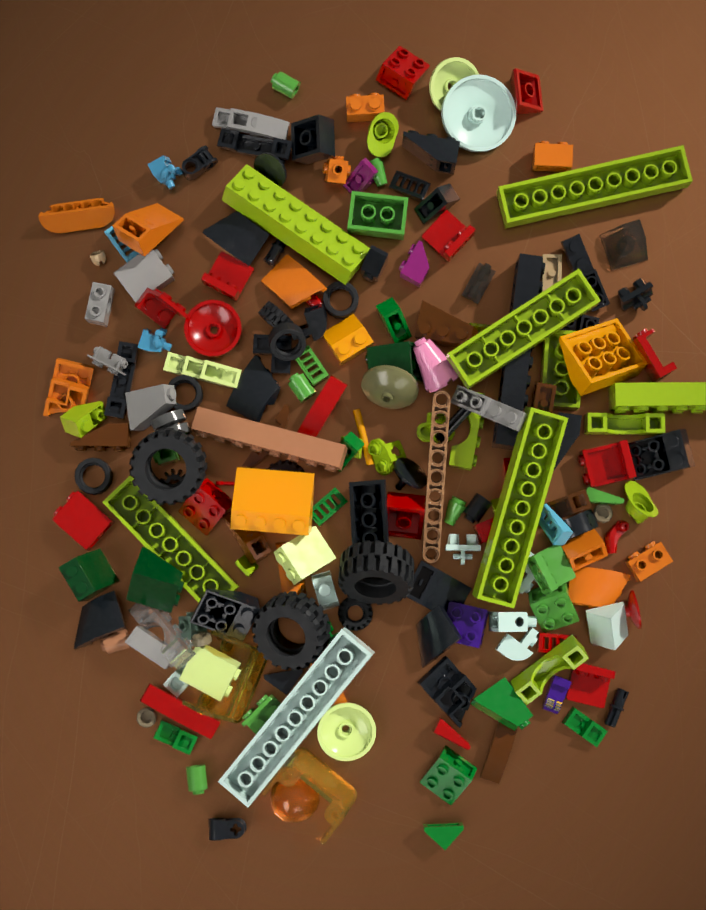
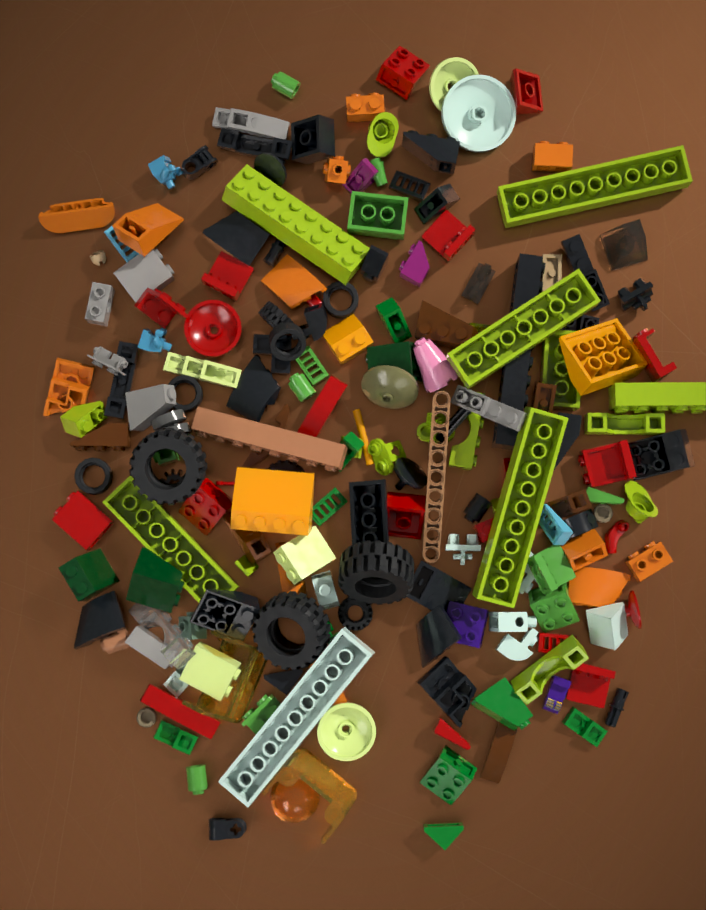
dark tan tile [191,631,212,647] -> none
bright green cone [444,496,467,526] -> none

